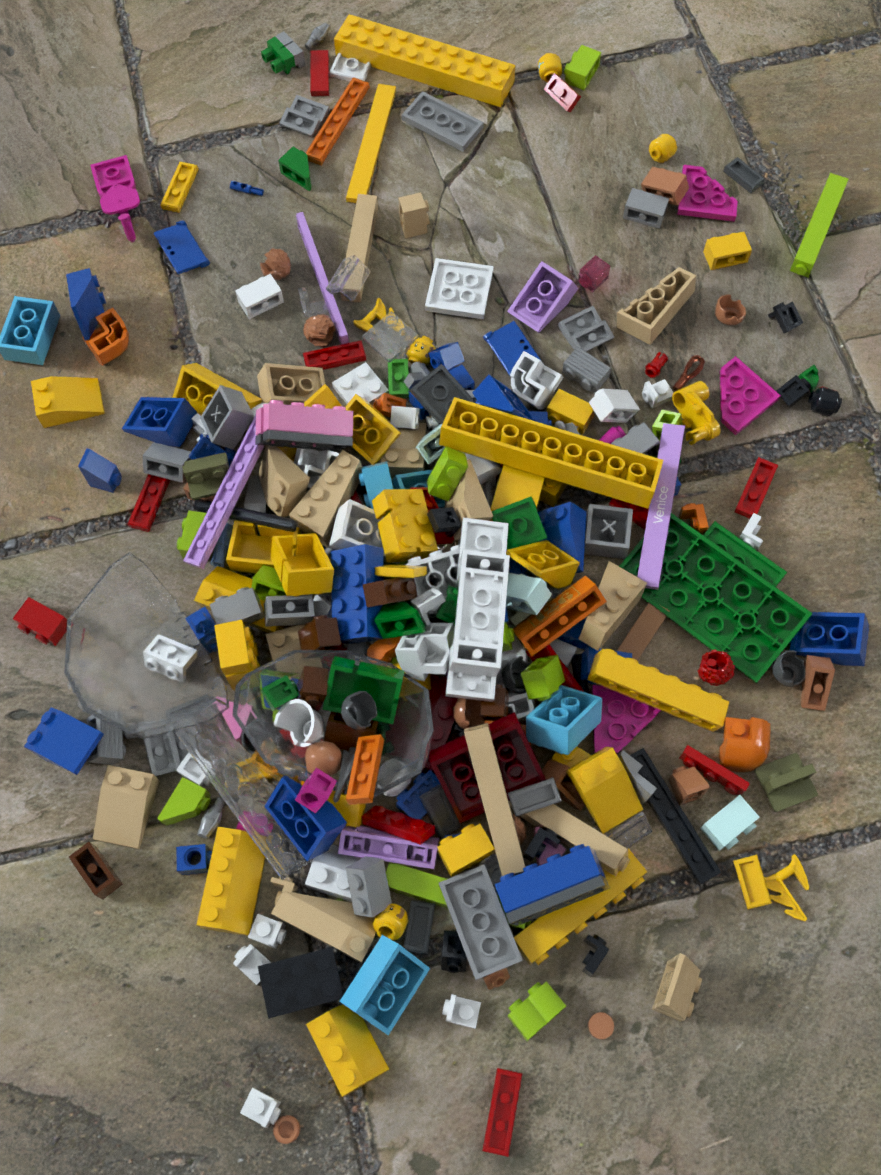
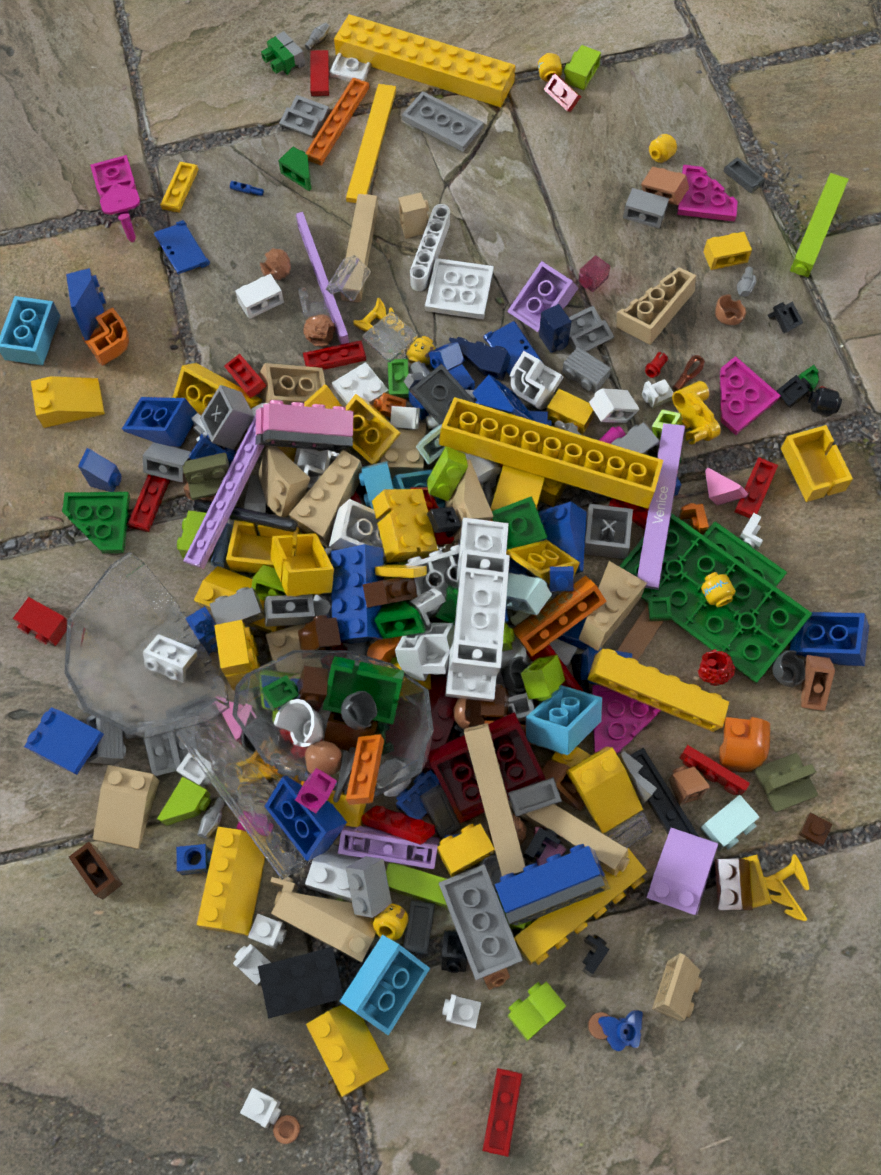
none -> green plate [62,492,130,554]
none -> red plate [224,354,267,399]
none -> white beam [410,204,450,291]
none -> dark blue slope [449,337,510,380]
none -> dark blue brick [539,304,572,353]
none -> blue plate [550,566,574,591]
none -> blue animal [598,1010,643,1051]
none -> lavender slope [647,828,718,915]
none -> green tile [648,596,672,622]
none -> yellow head [701,572,735,607]
none -> bright pink slope [705,467,748,505]
none -> brick [715,858,753,911]
none -> light grey piece [737,267,757,297]
none -> yellow piece [781,425,853,502]
none -> reddish brown plate [799,812,832,846]

